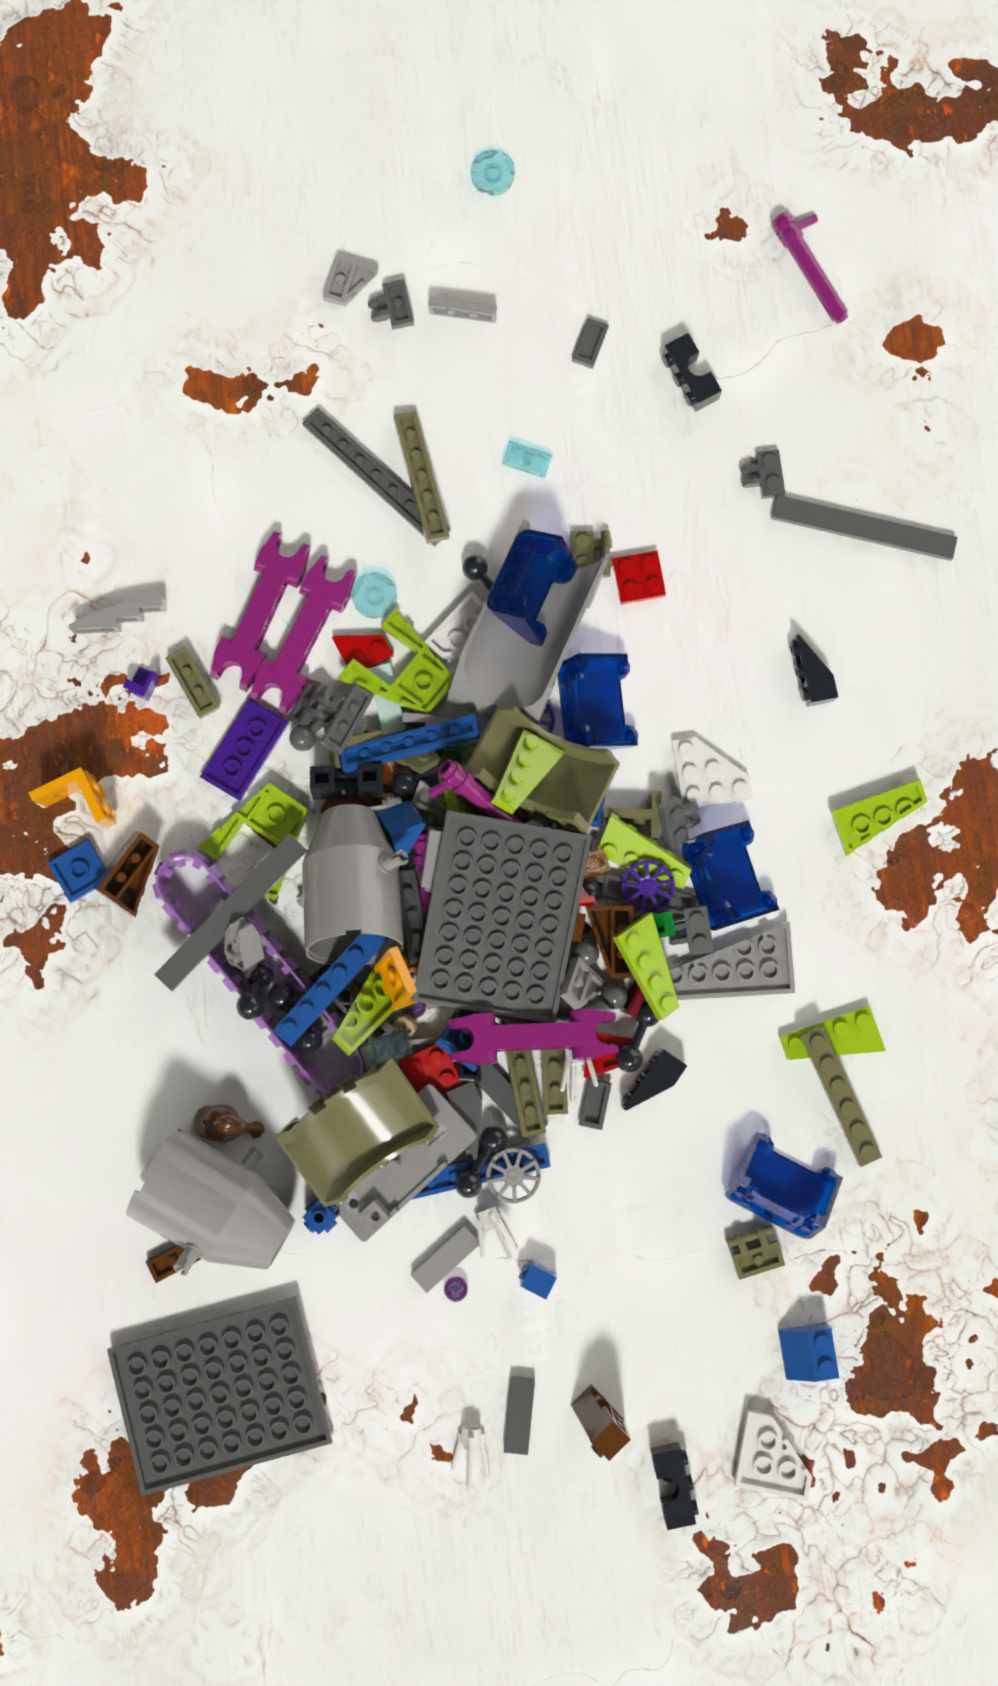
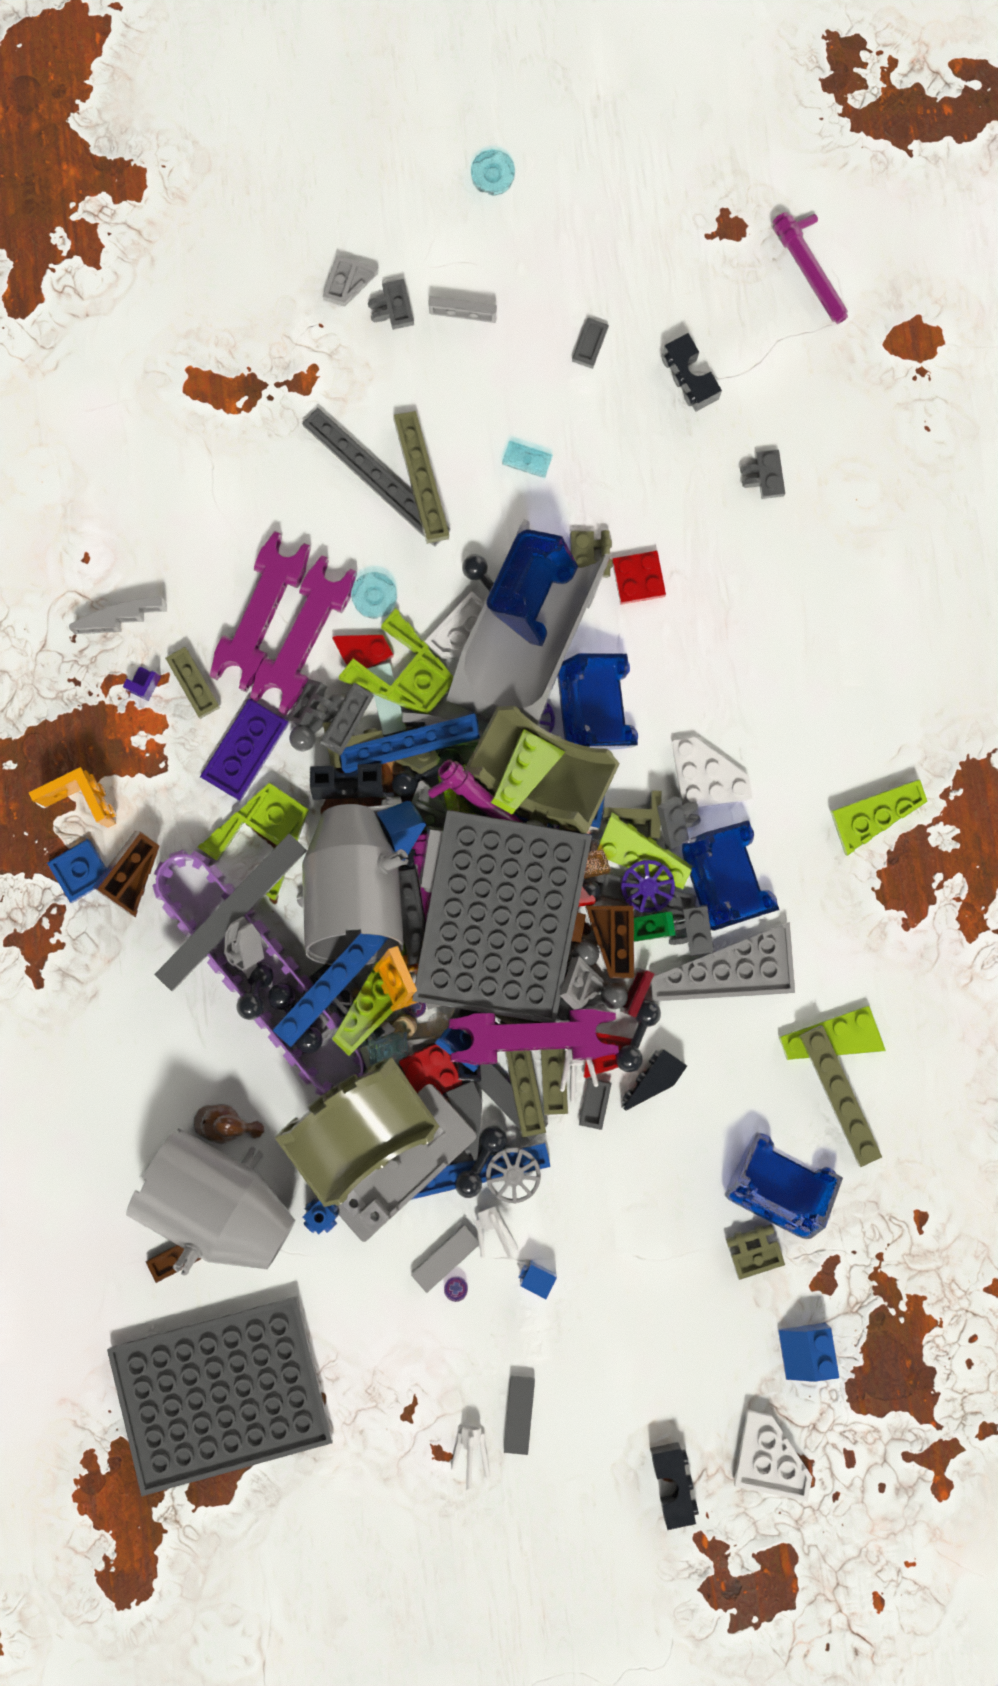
reddish brown wedge [570,1384,631,1461] -> none
lime wing [613,913,679,1020] -> none
dark grey tile [772,495,958,561] -> none
black slope [790,634,839,707] -> none

